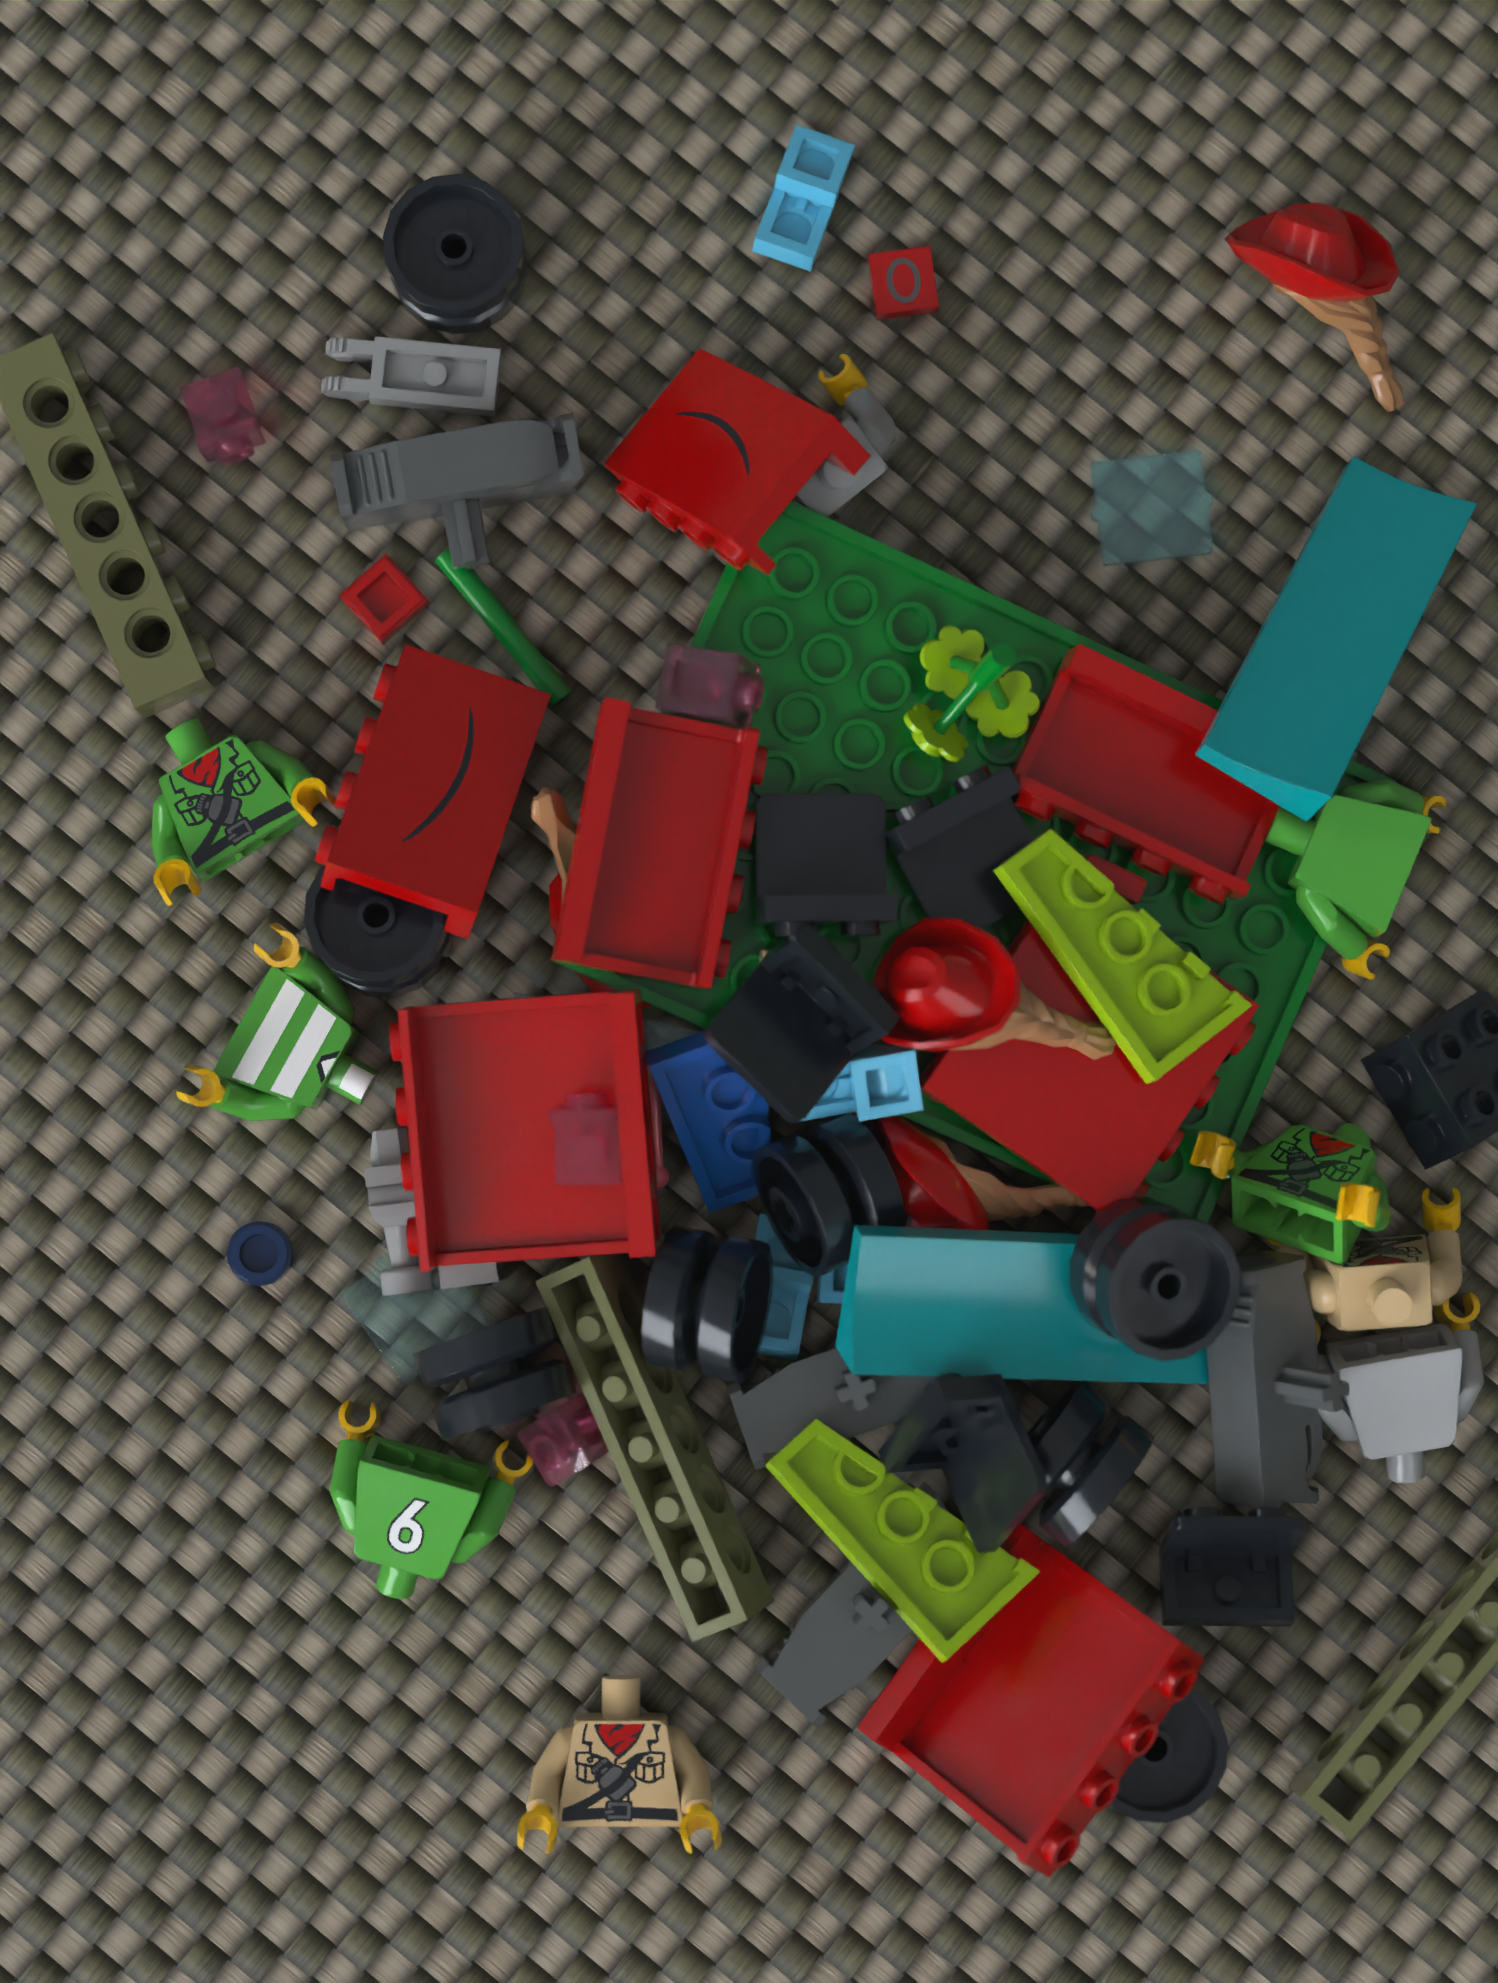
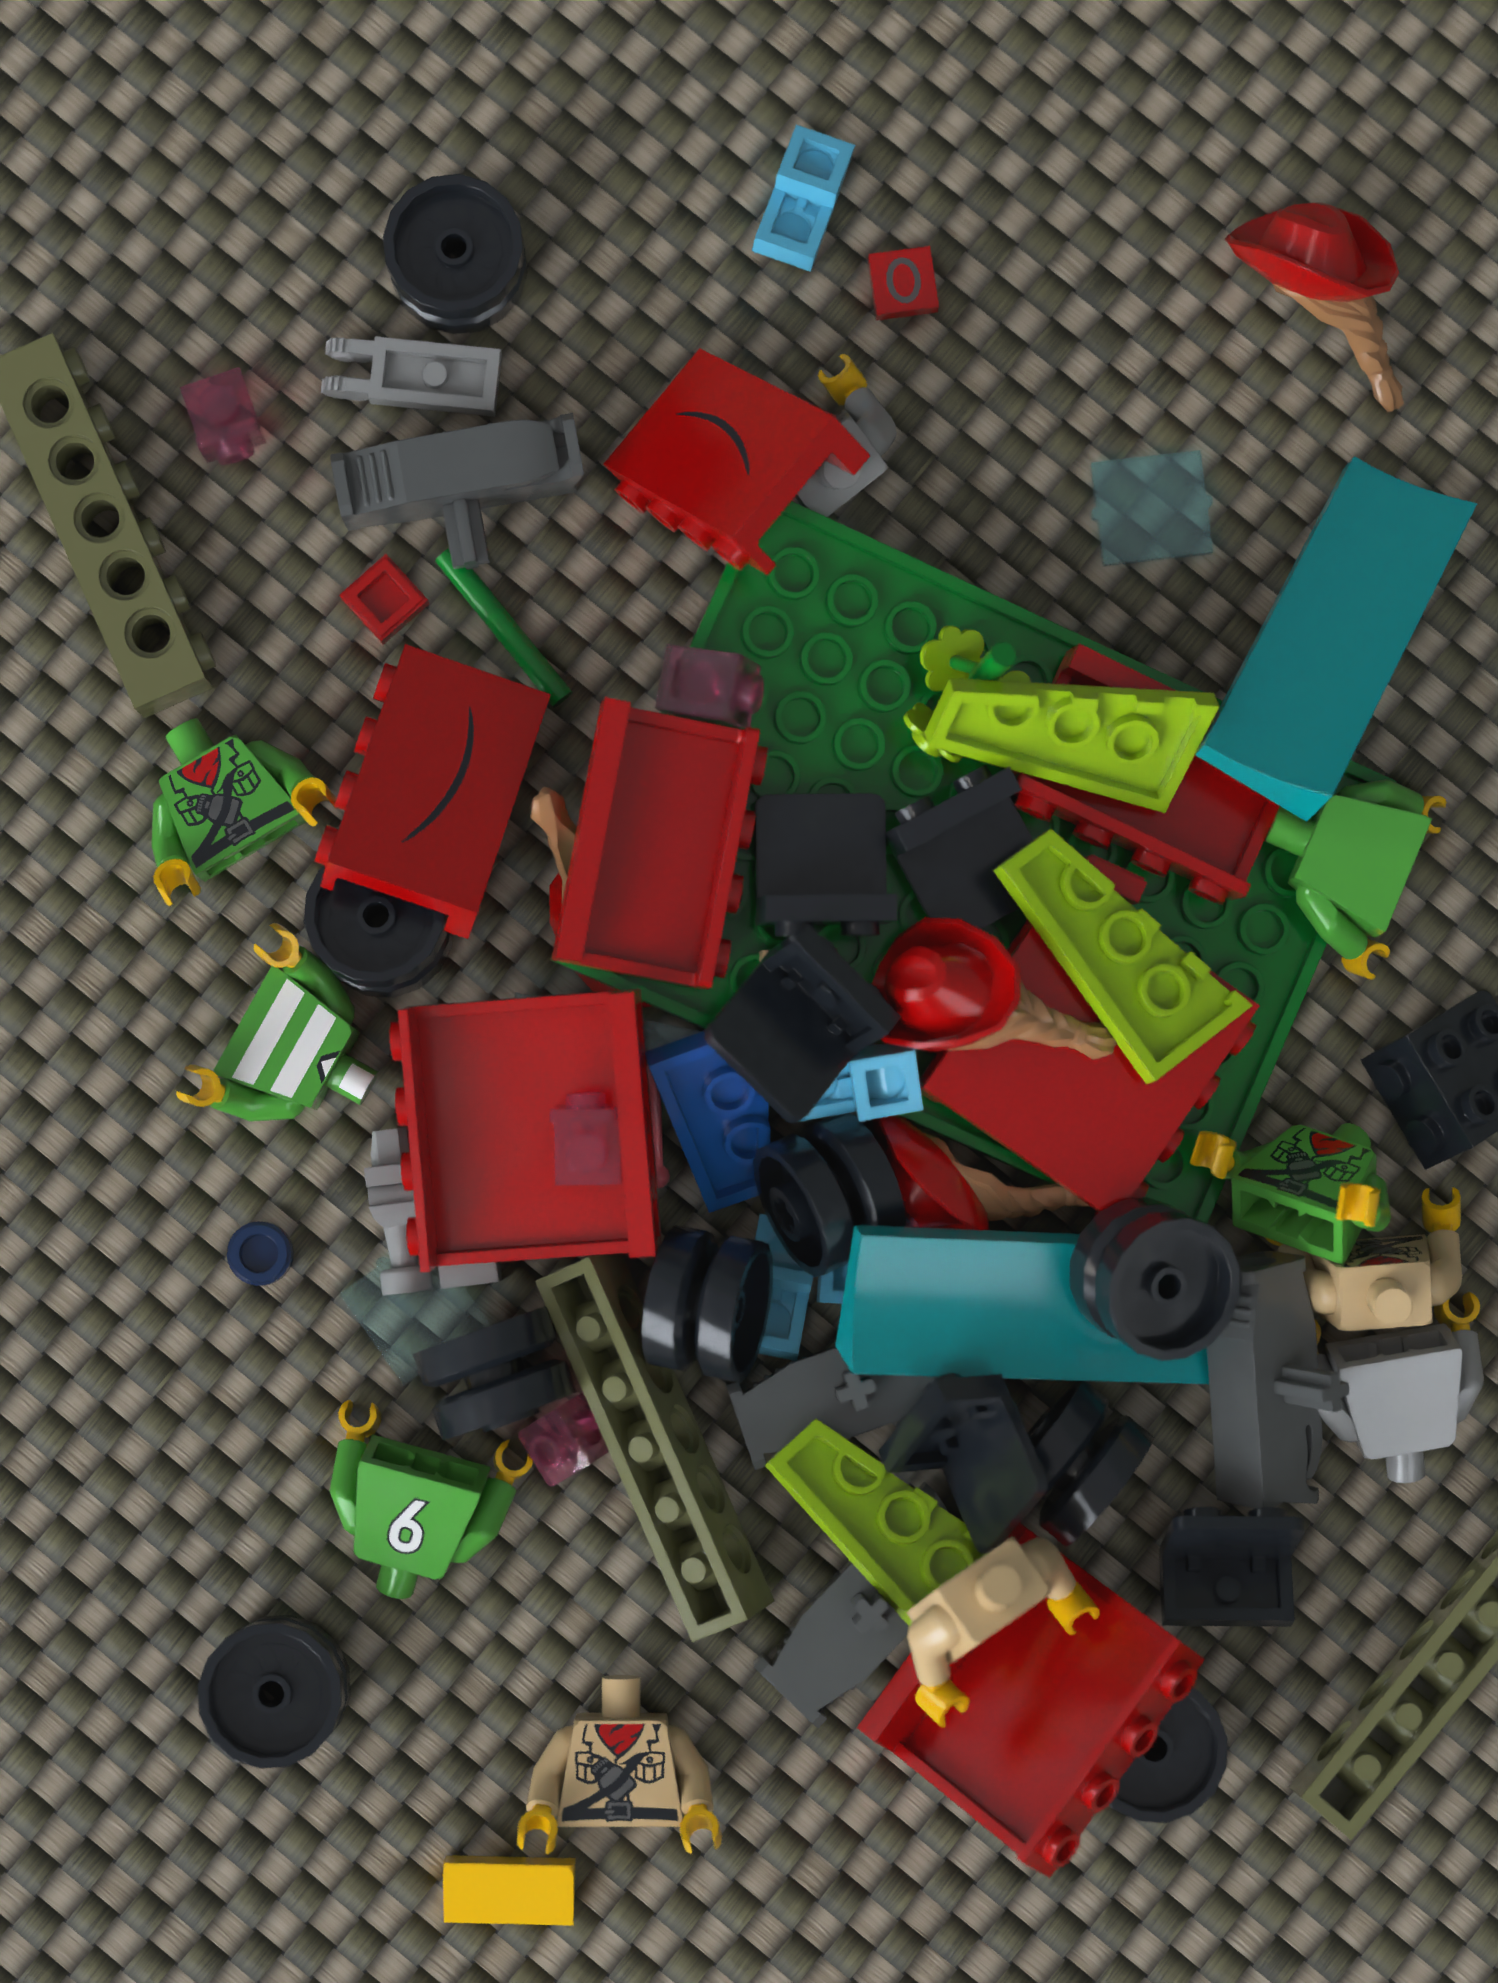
none -> black wheel [198,1615,351,1769]
none -> yellow slope [443,1855,576,1925]
none -> tan torso [906,1537,1100,1727]
none -> lime wing [924,678,1219,813]

